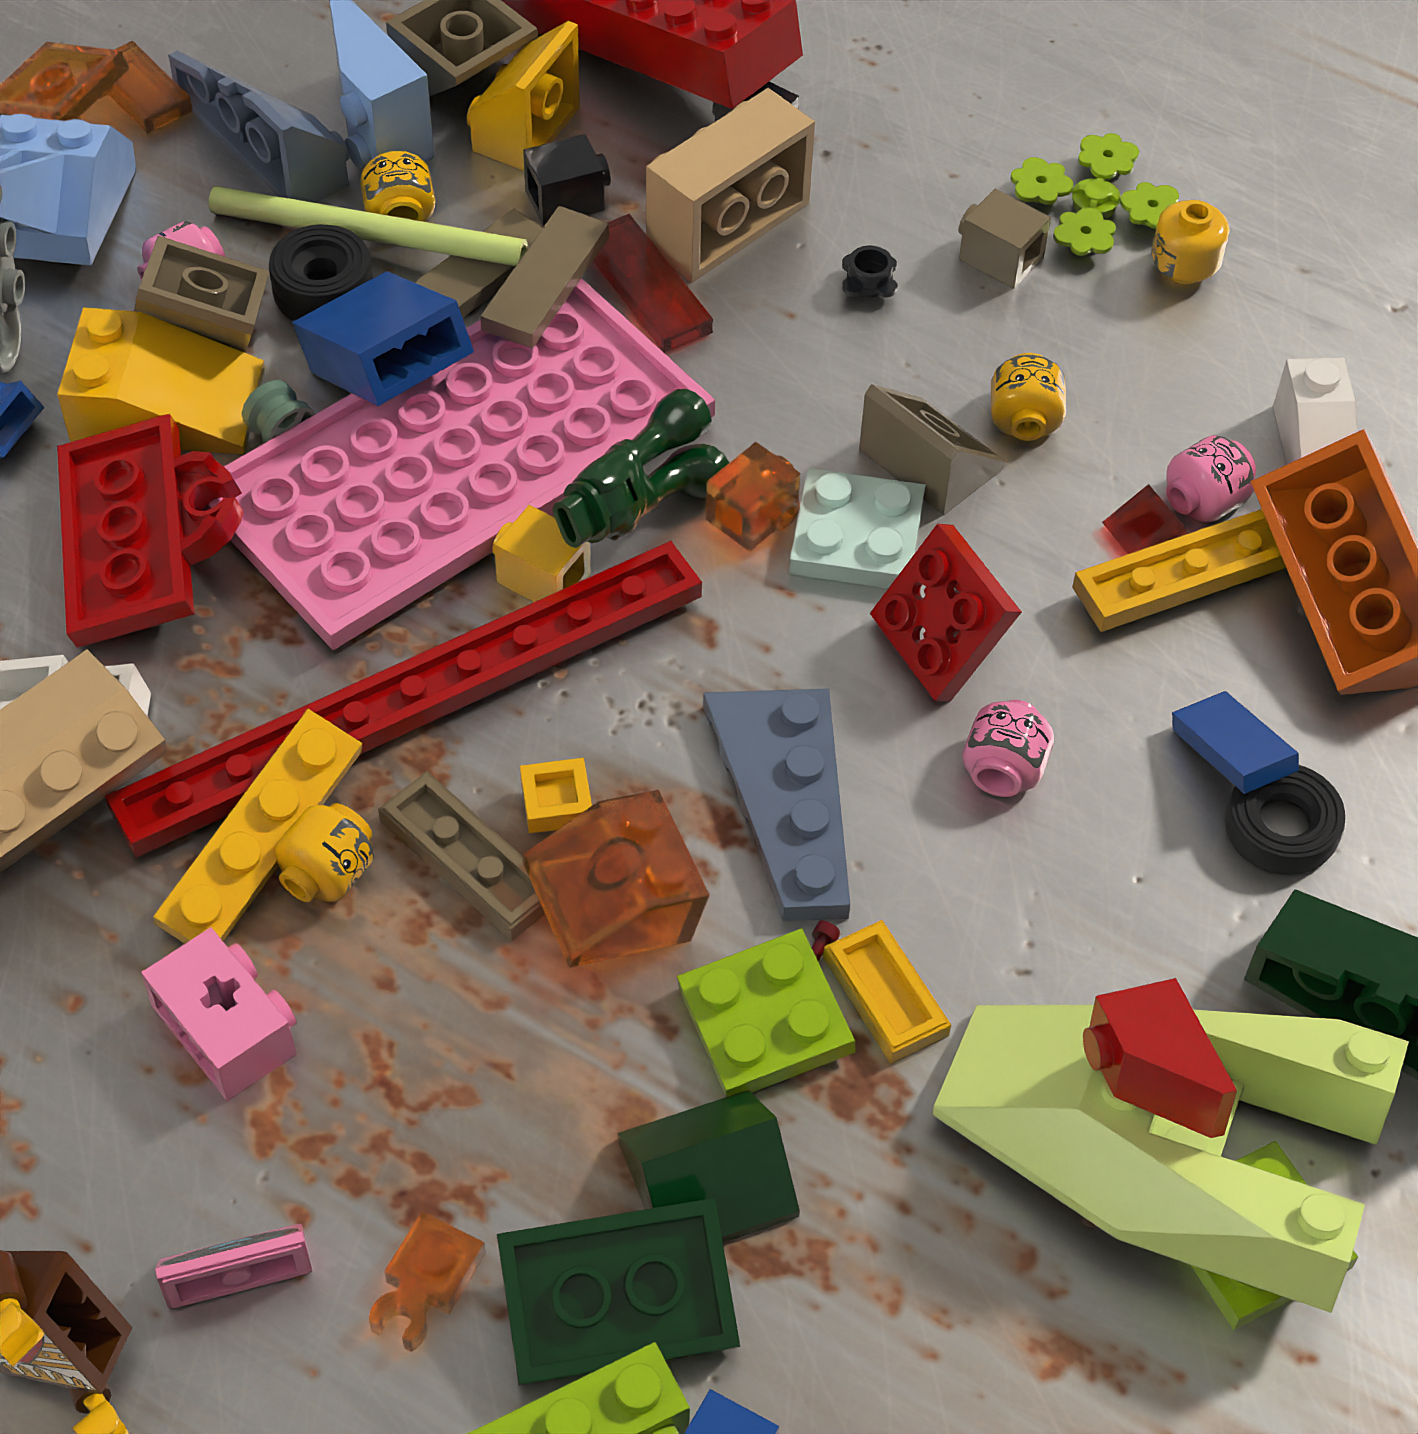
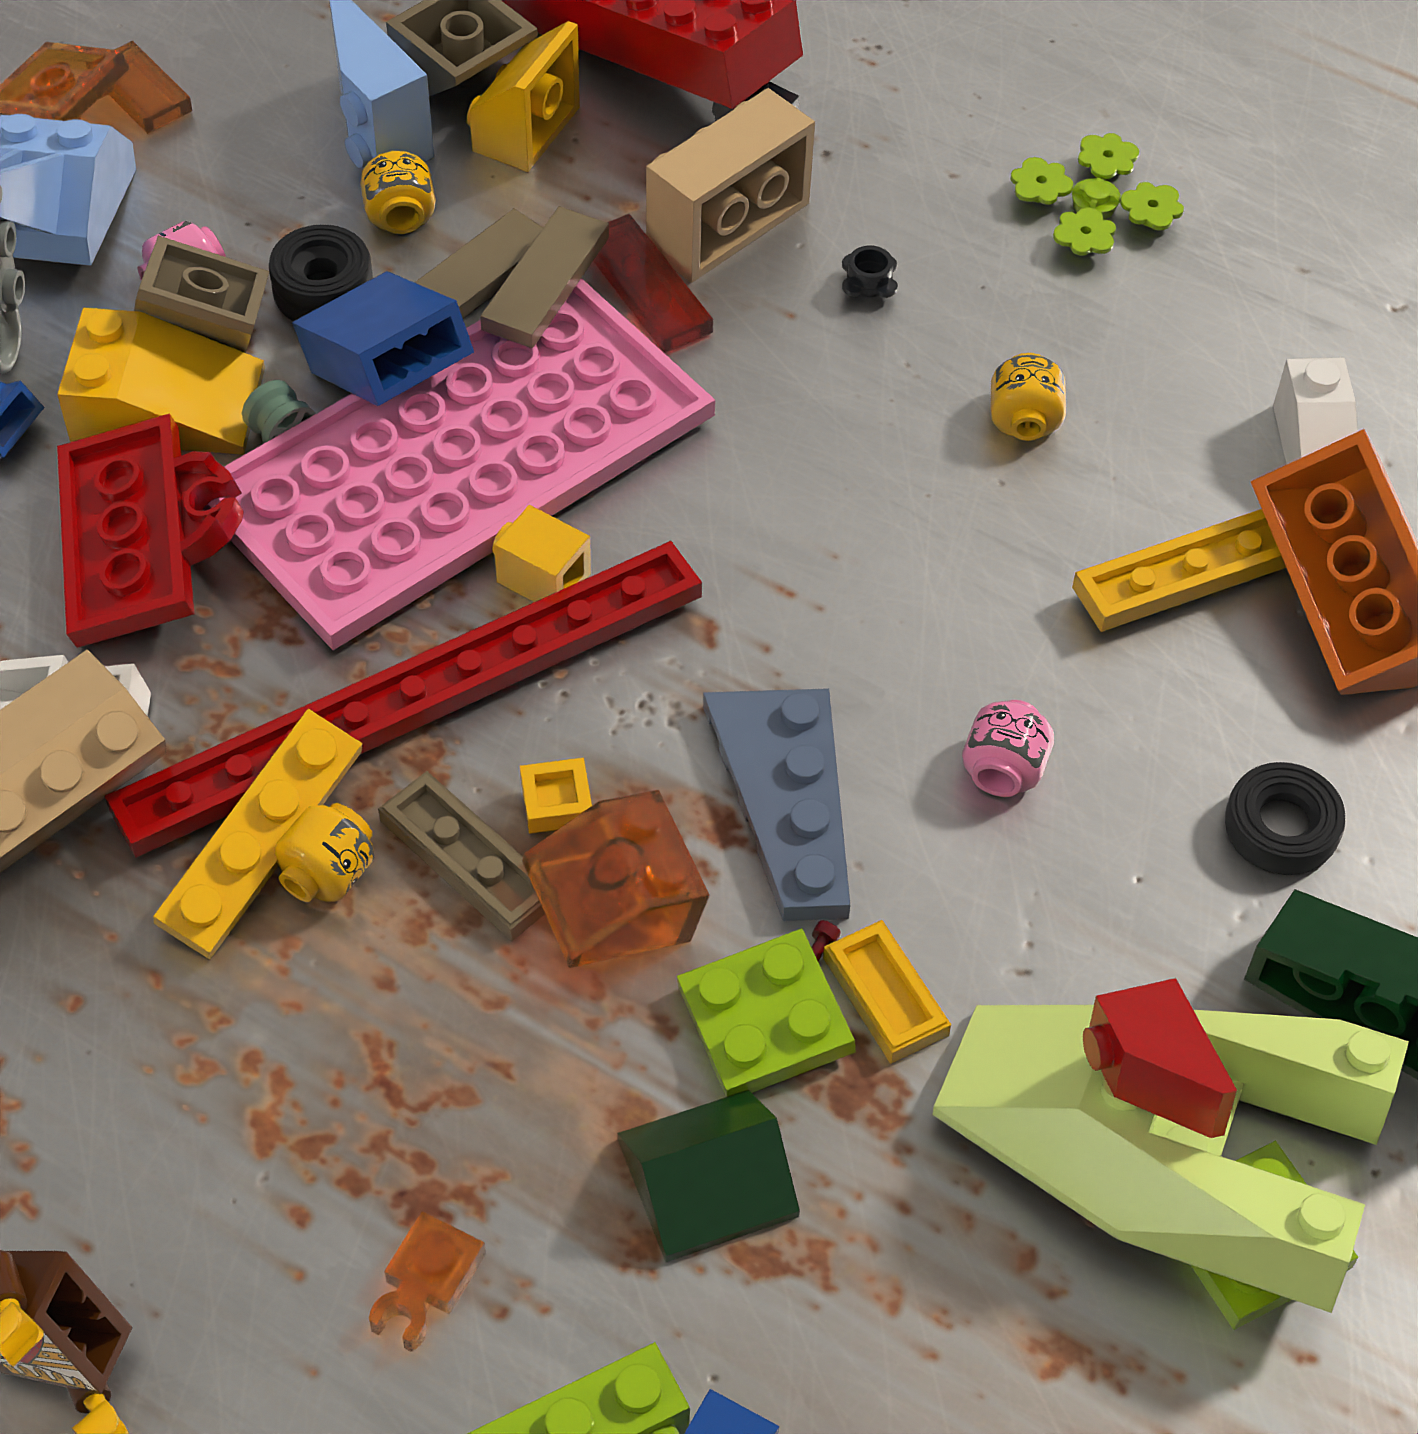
bright pink brick [141,927,297,1101] -> none
bright pink slope [155,1224,312,1309] -> none
sand blue wedge [168,51,349,203] -> none
yellowish green piece [208,186,528,266] -> none
dark green plate [497,1198,740,1386] -> none
black brick [523,134,611,226] -> none
dark green piece [553,389,733,548] -> none
clear orange brick [706,442,801,552] -> none
light aqua plate [789,468,925,589] -> none
dark tan slope [859,384,1007,515] -> none
red plate [869,523,1022,701] -> none
dark tan brick [958,188,1051,288] -> none
clear red slope [1102,484,1189,554] -> none
yellow head [1151,200,1230,284] -> none
bright pink head [1166,435,1256,523] -> none
blue tile [1172,691,1299,794] -> none

